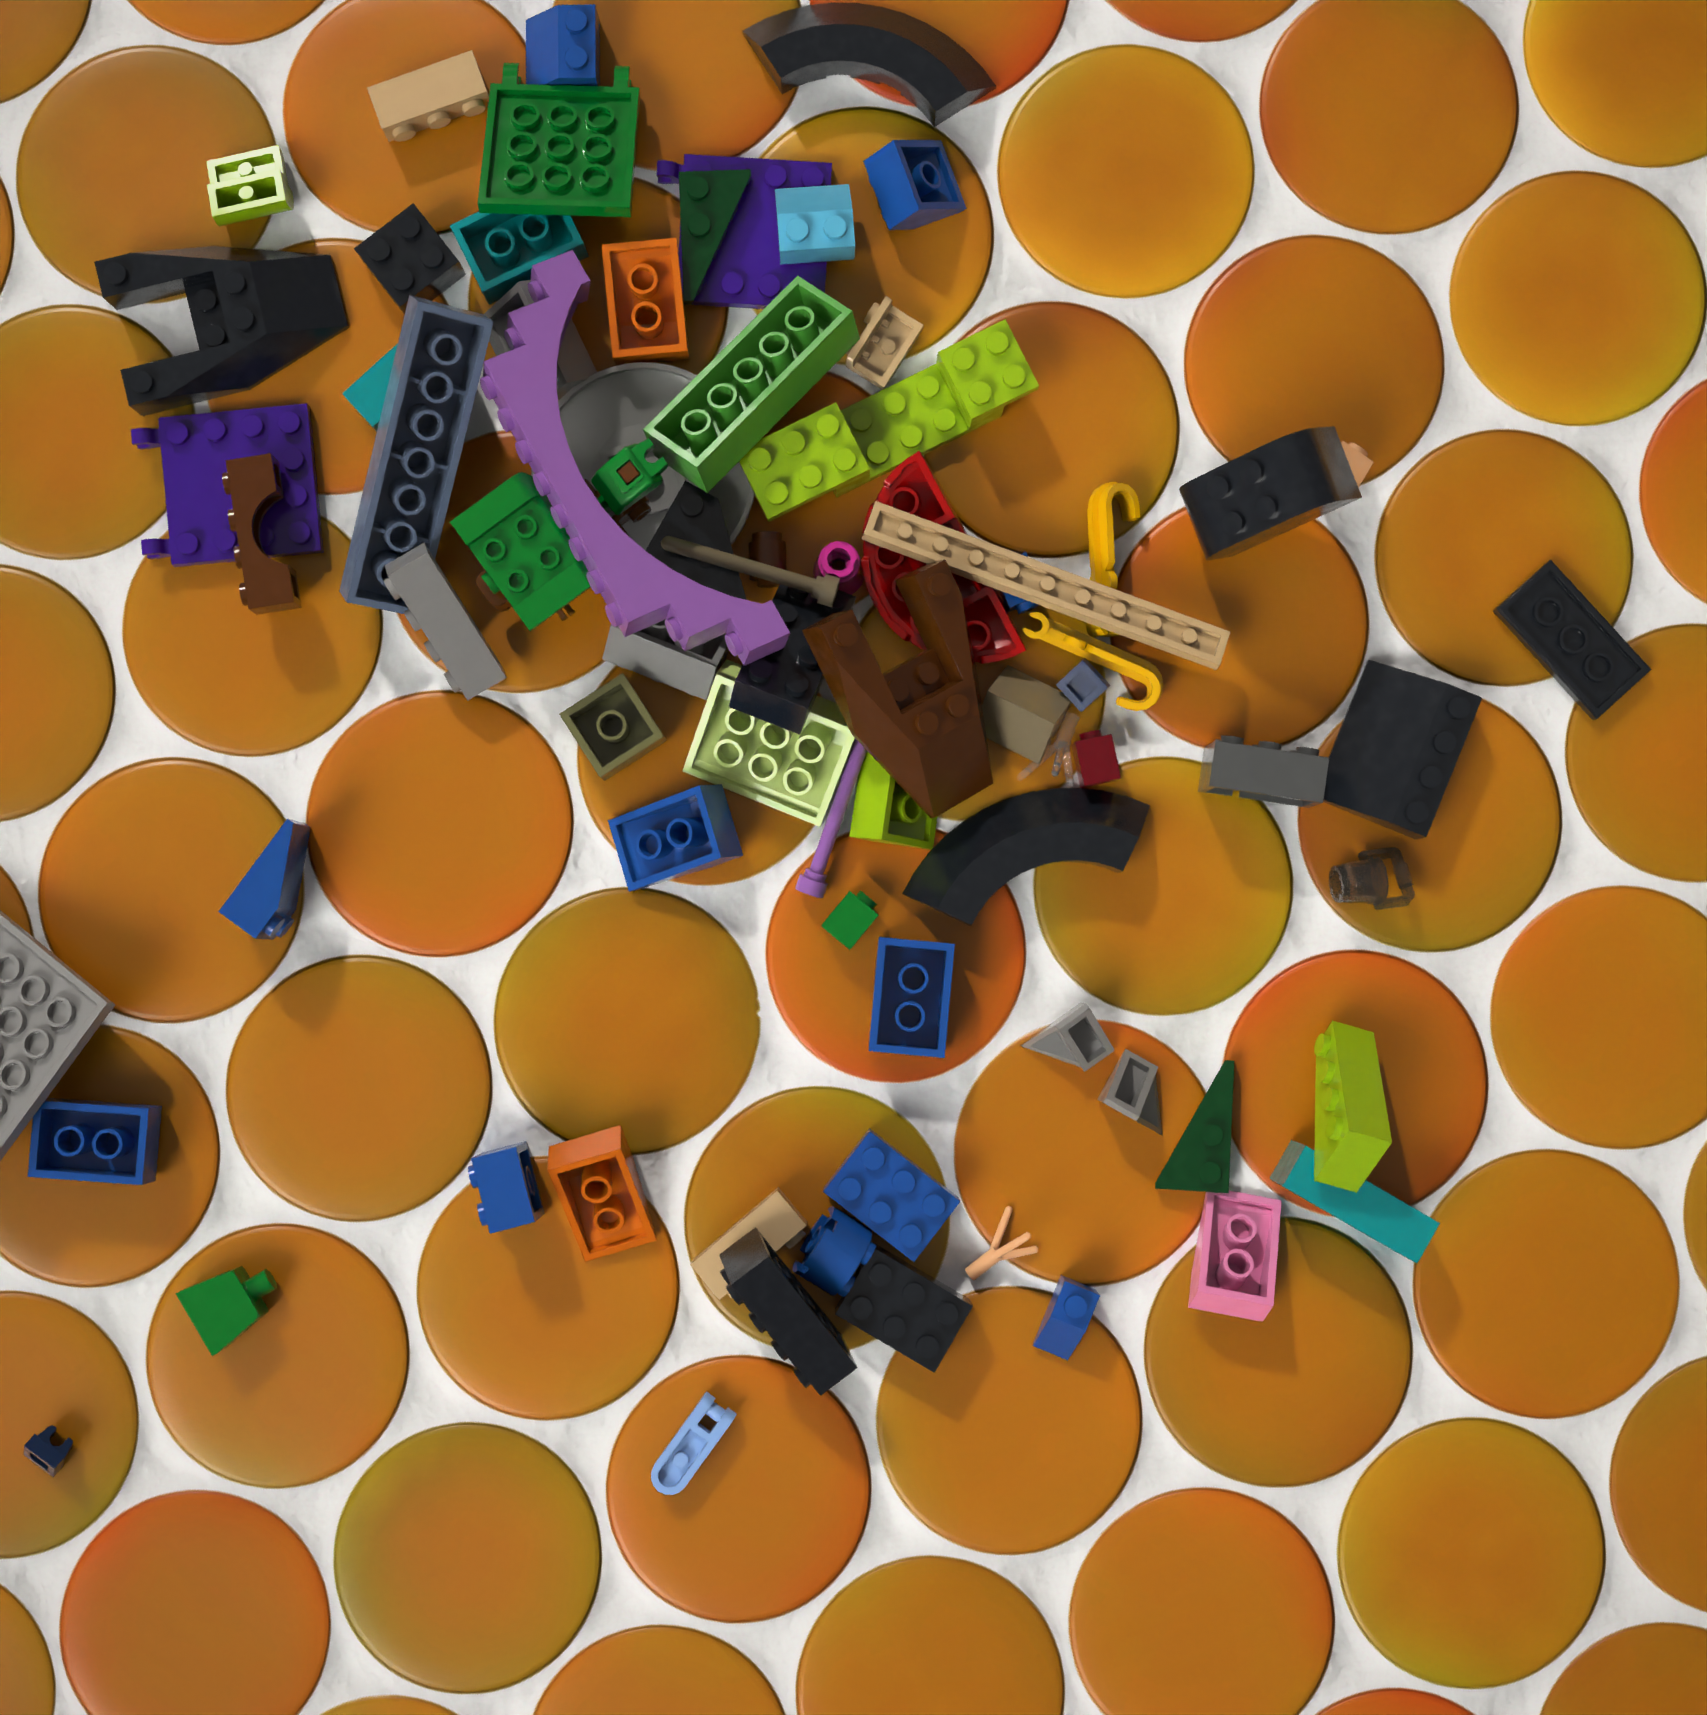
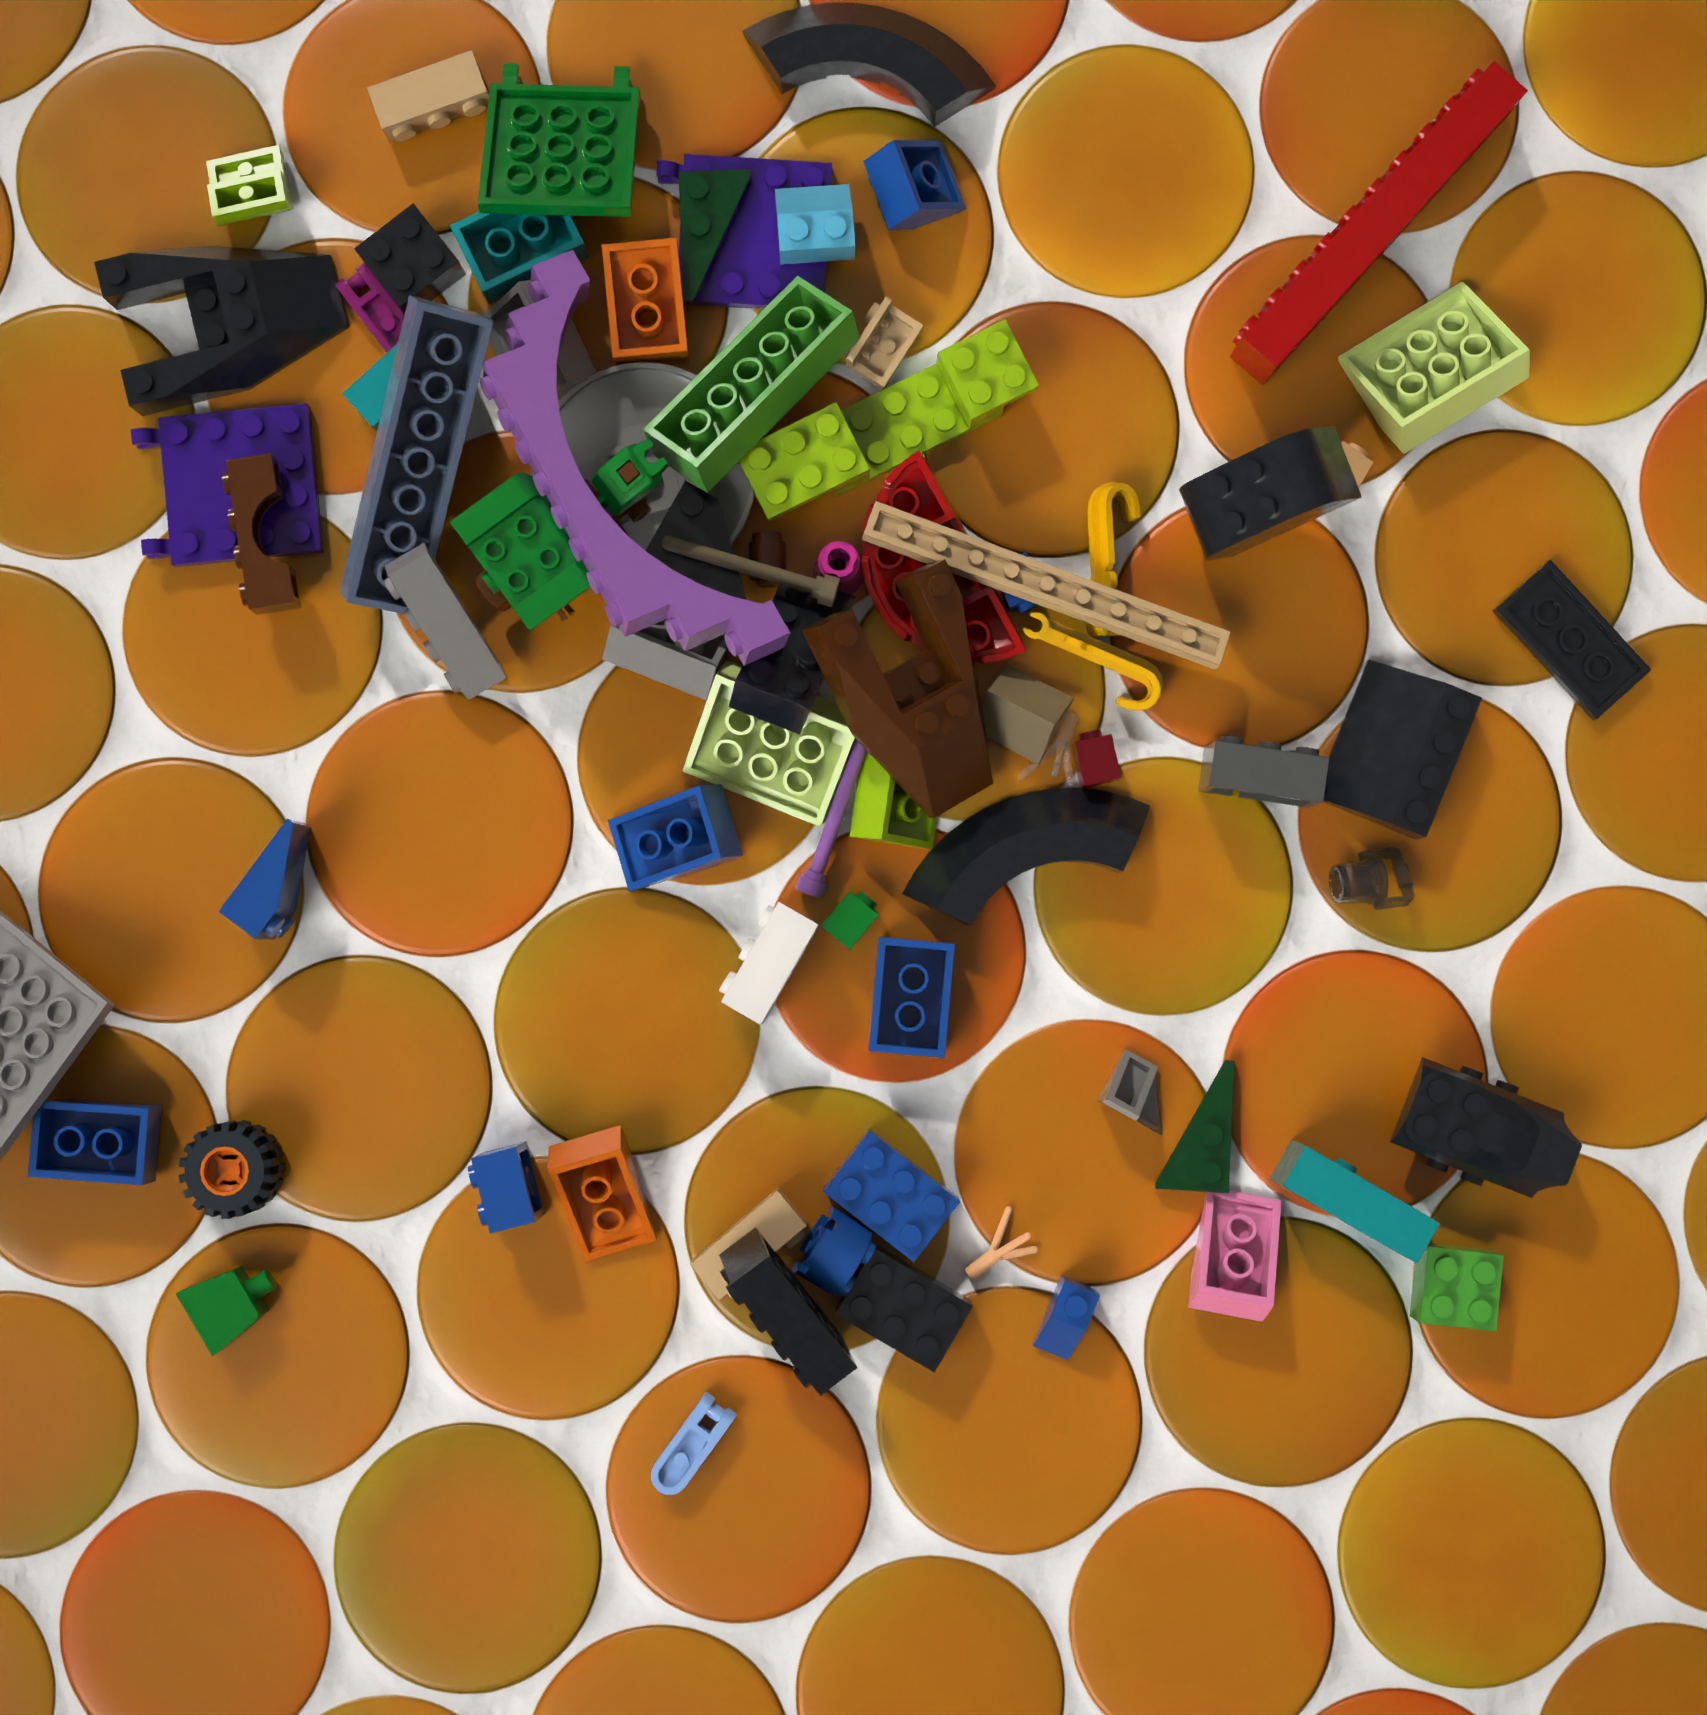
dark blue tile [23,1425,73,1478] -> none
blue slope [526,4,600,86] -> none
olive brick [559,673,667,781] -> none
light grey slope [1021,1003,1115,1072] -> none
dark blue tile [1056,658,1111,712] -> none
lime wedge [1314,1020,1392,1193] -> none
none -> black wheel [179,1120,286,1219]
none -> magenta plate [335,263,405,353]
none -> white brick [719,902,819,1025]
none -> red brick [1230,61,1528,386]
none -> yellowish green slope [1338,281,1530,454]
none -> black slope [1390,1057,1582,1198]
none -> bright green brick [1409,1243,1504,1332]

